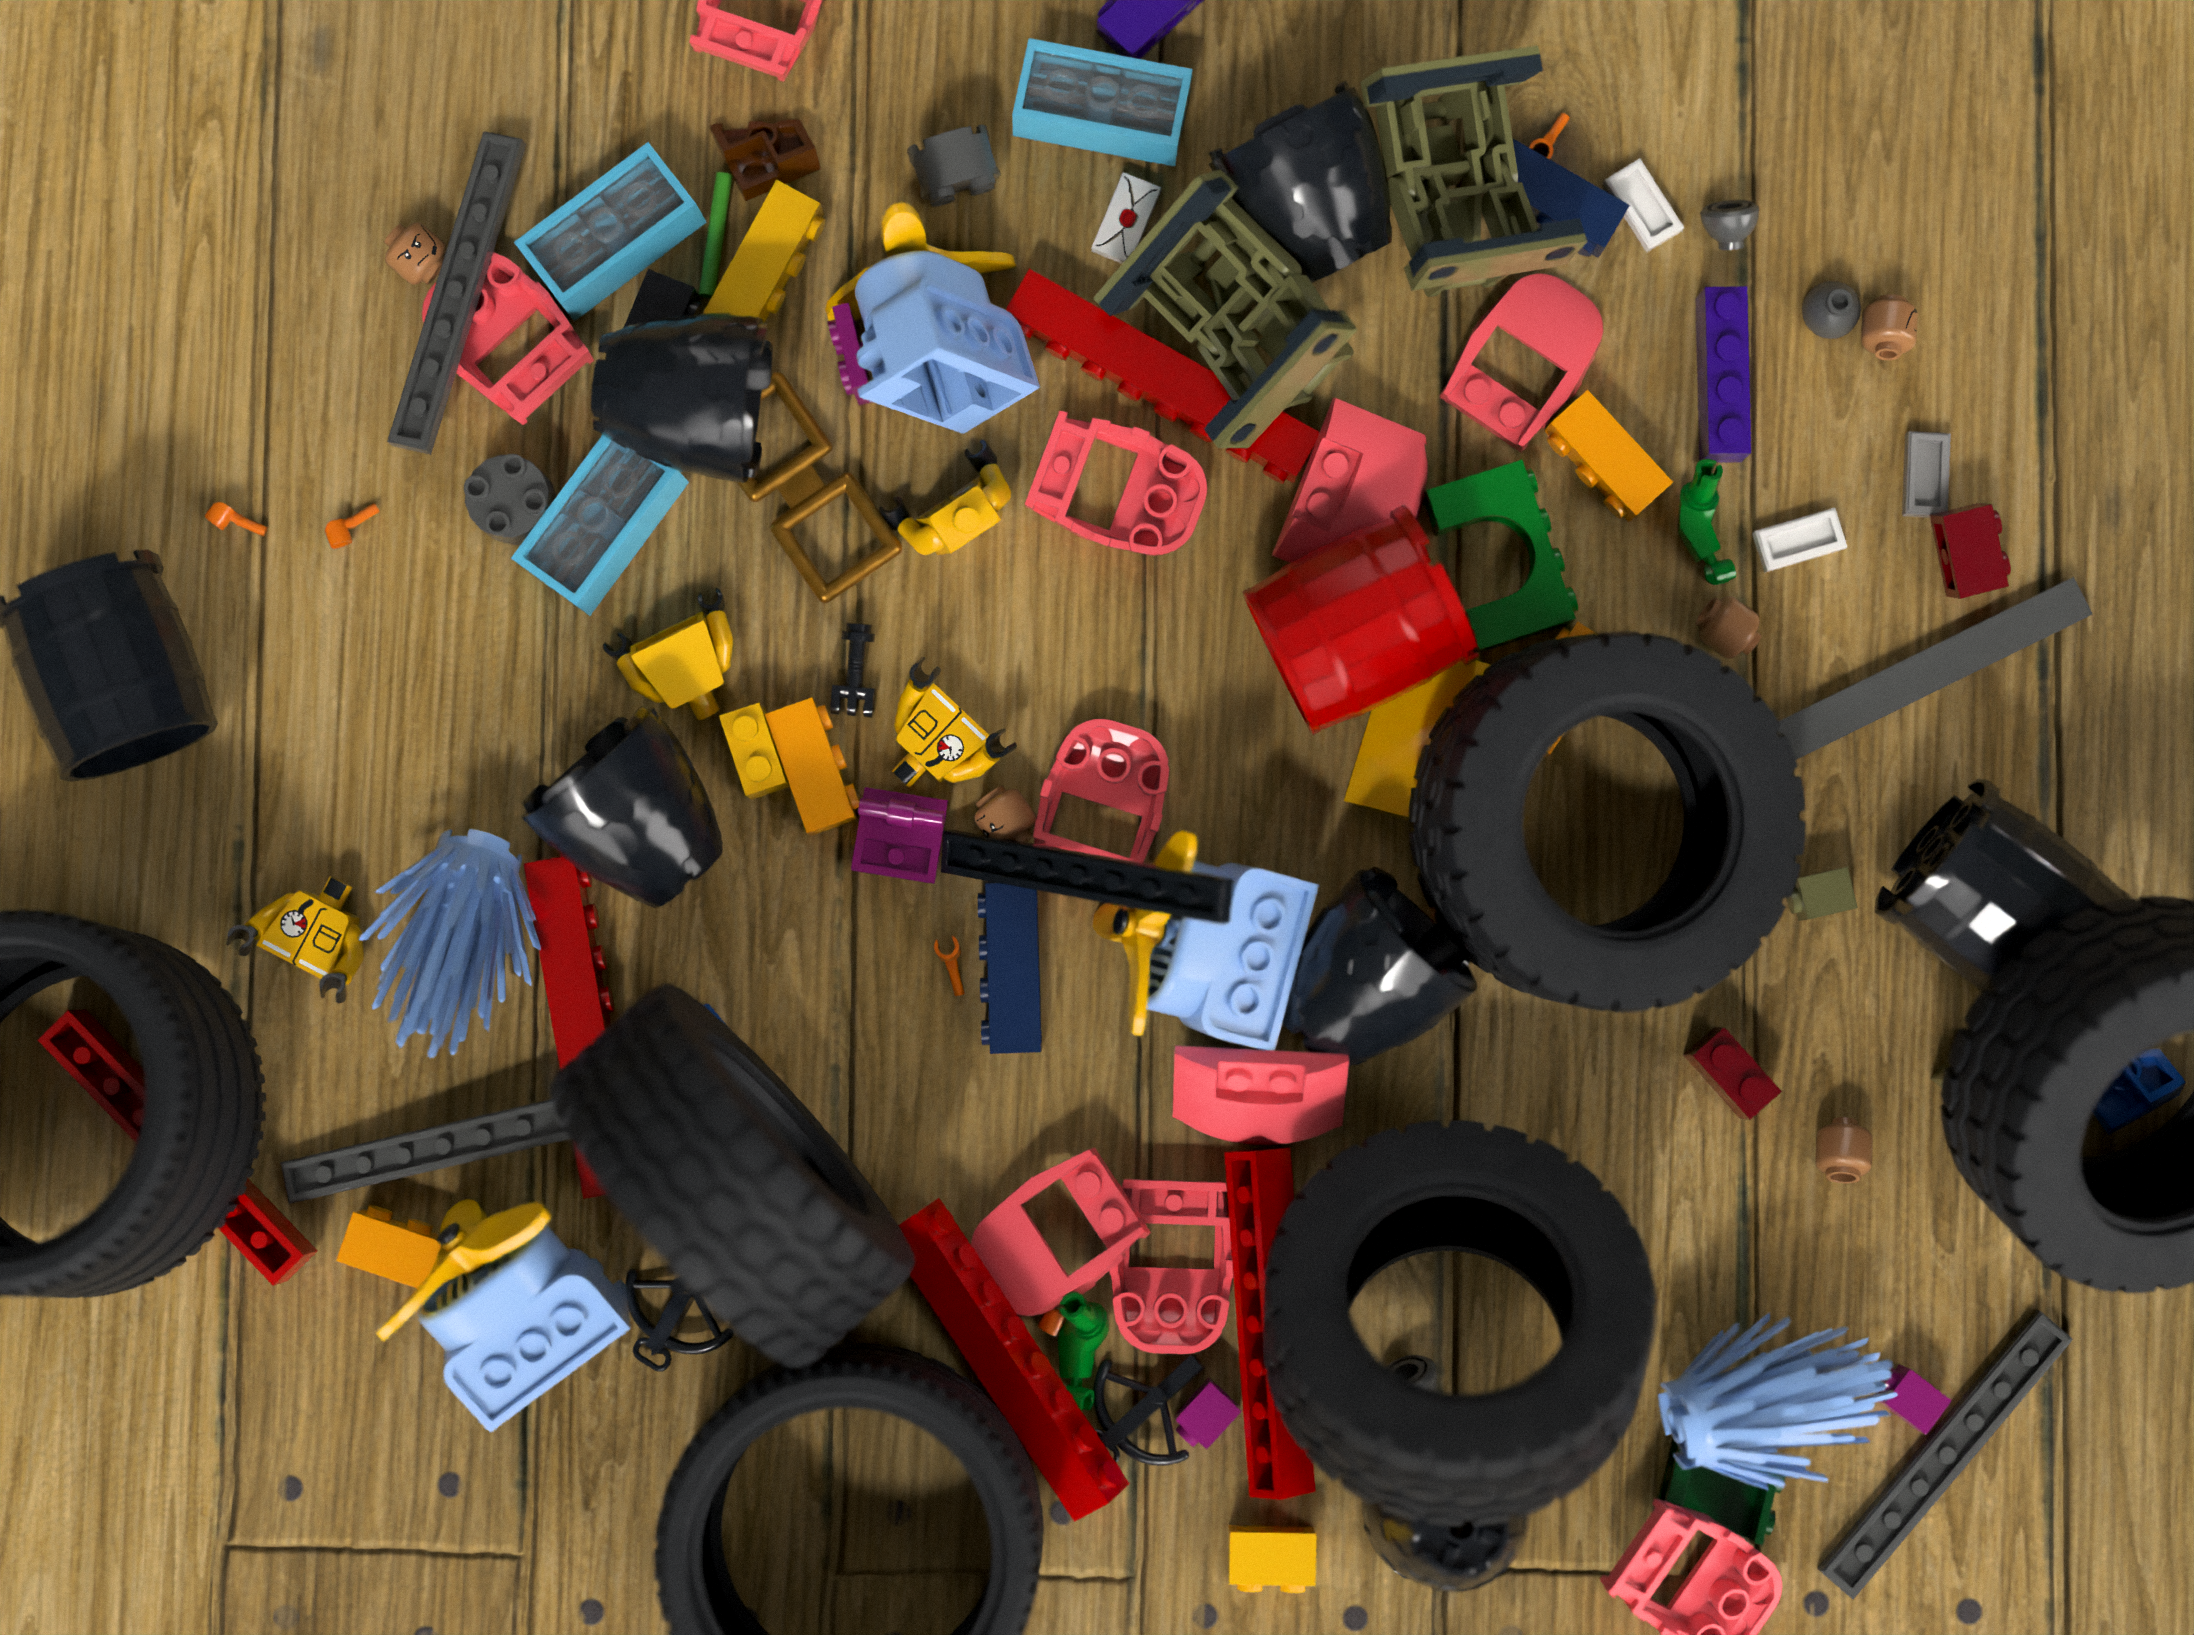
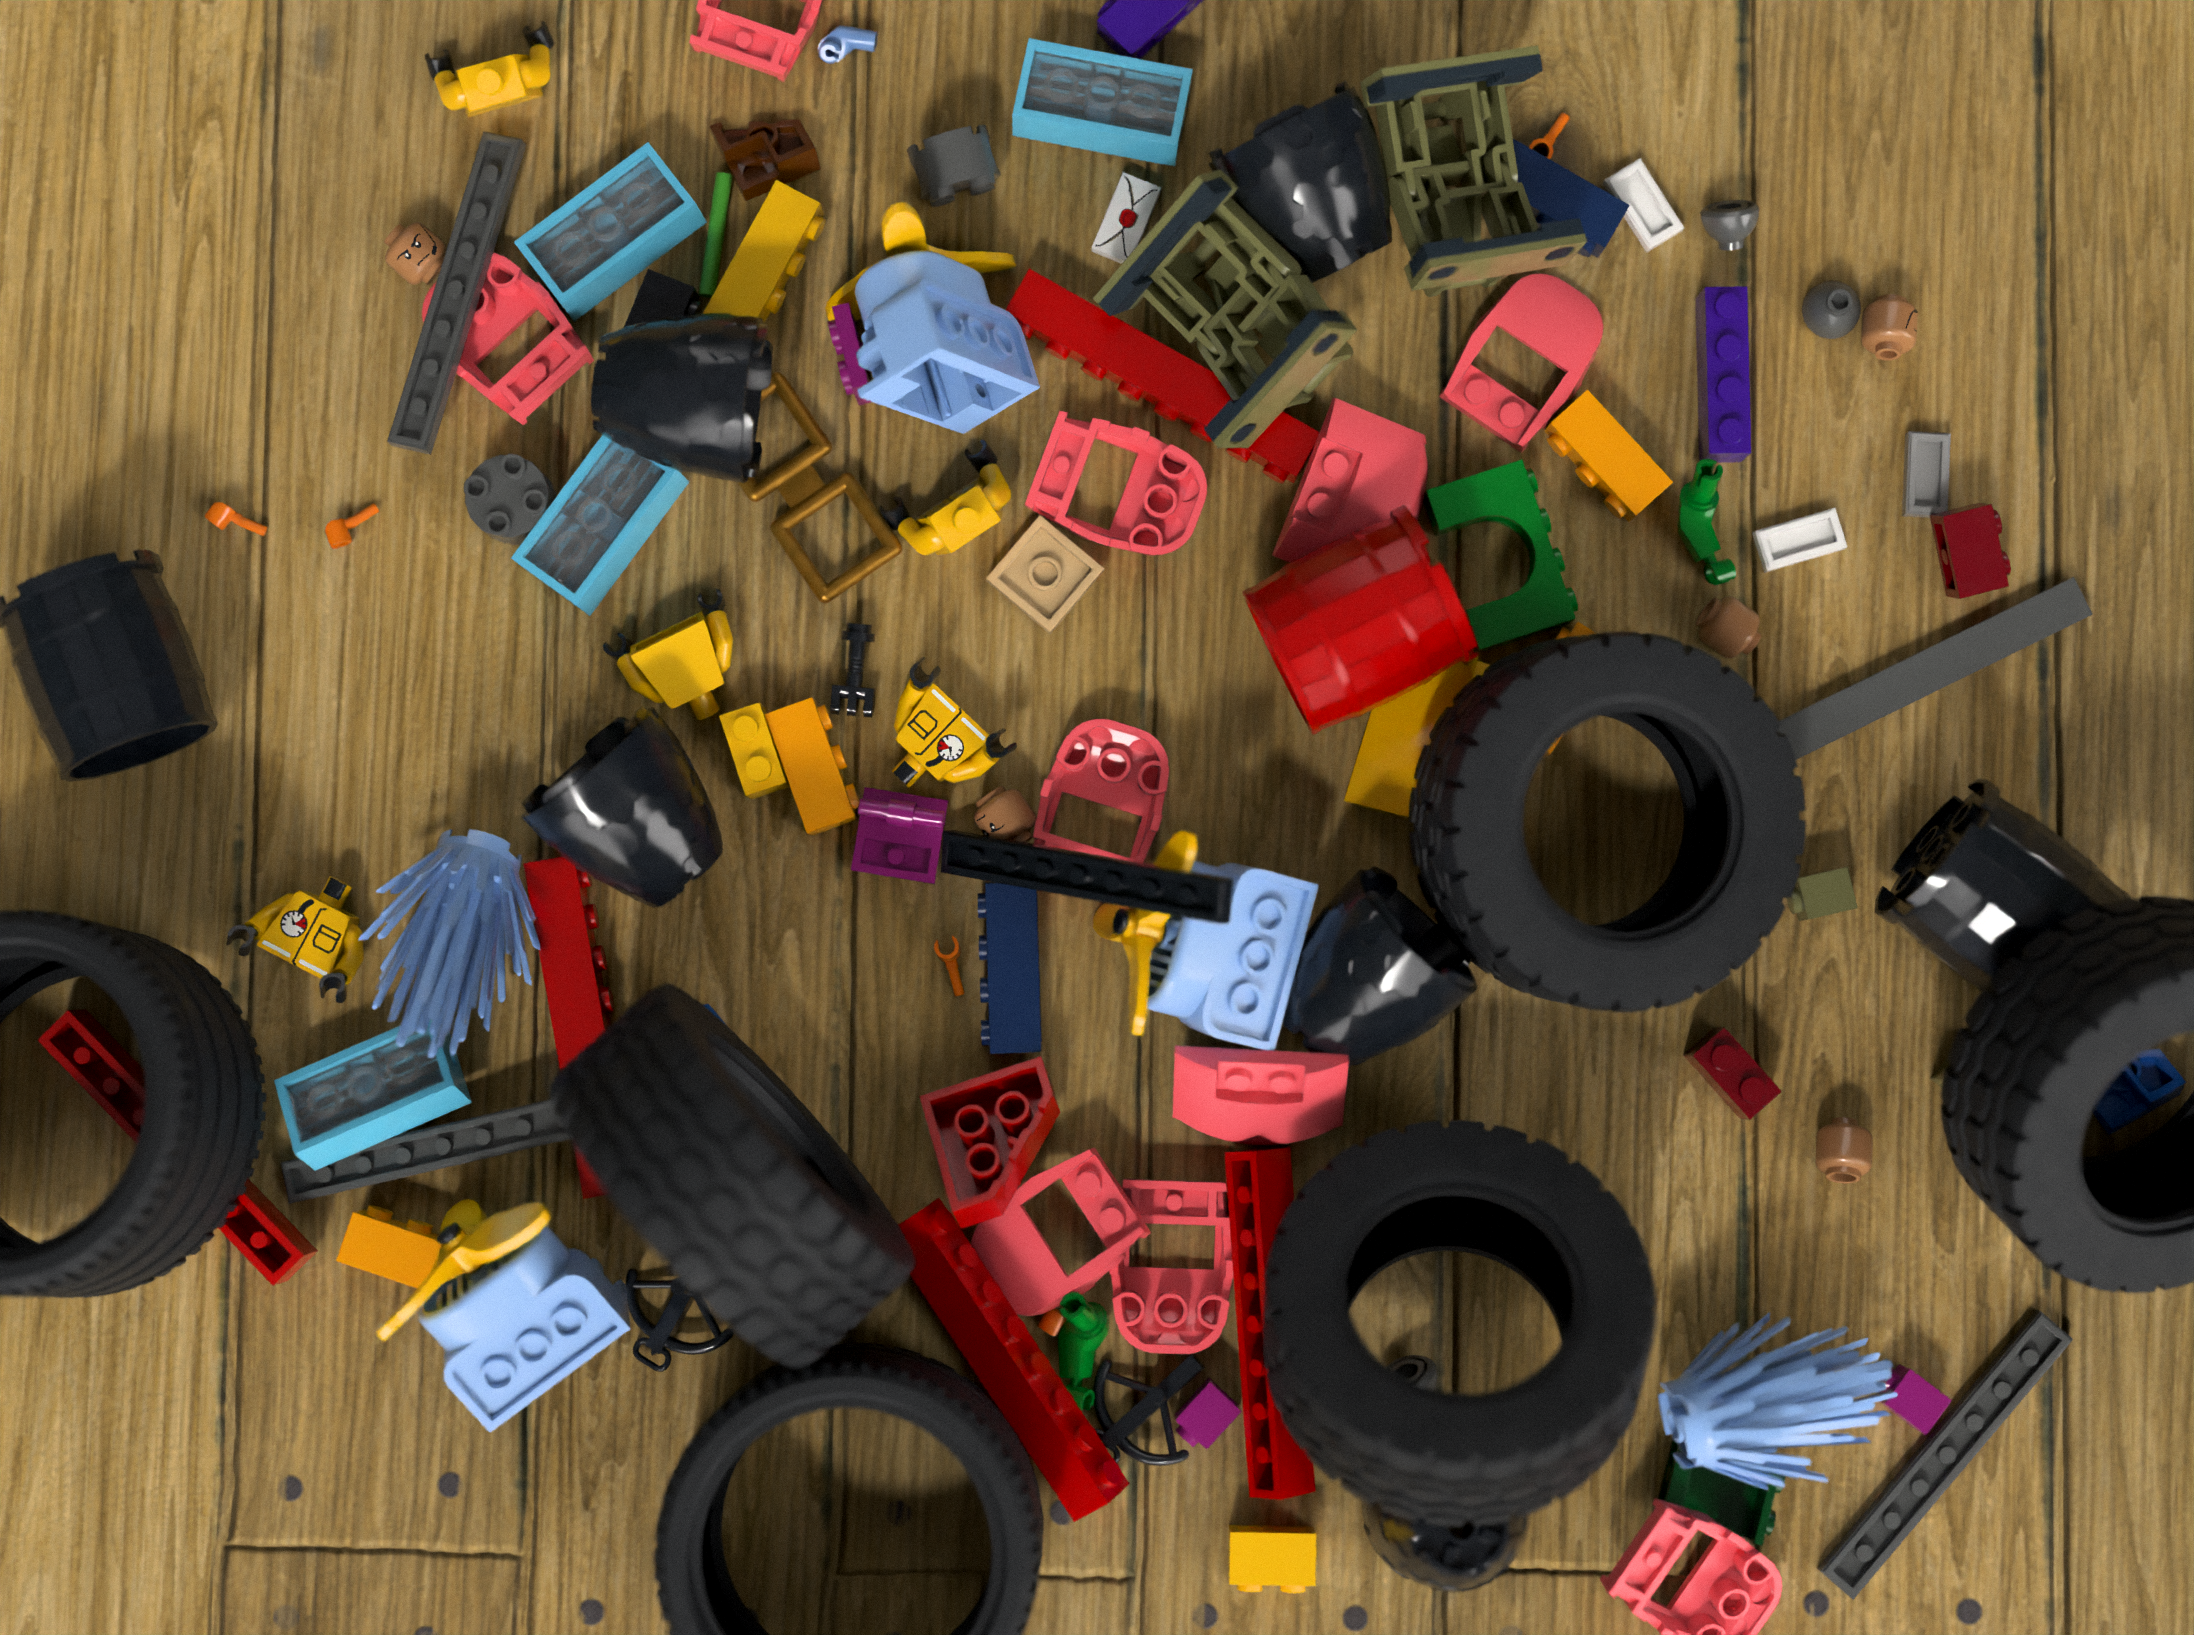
none -> brick [274,1019,472,1171]
none -> yellow torso [425,21,554,117]
none -> medium blue arm [818,26,878,64]
none -> red brick [919,1056,1061,1229]
none -> tan plate [986,515,1104,634]

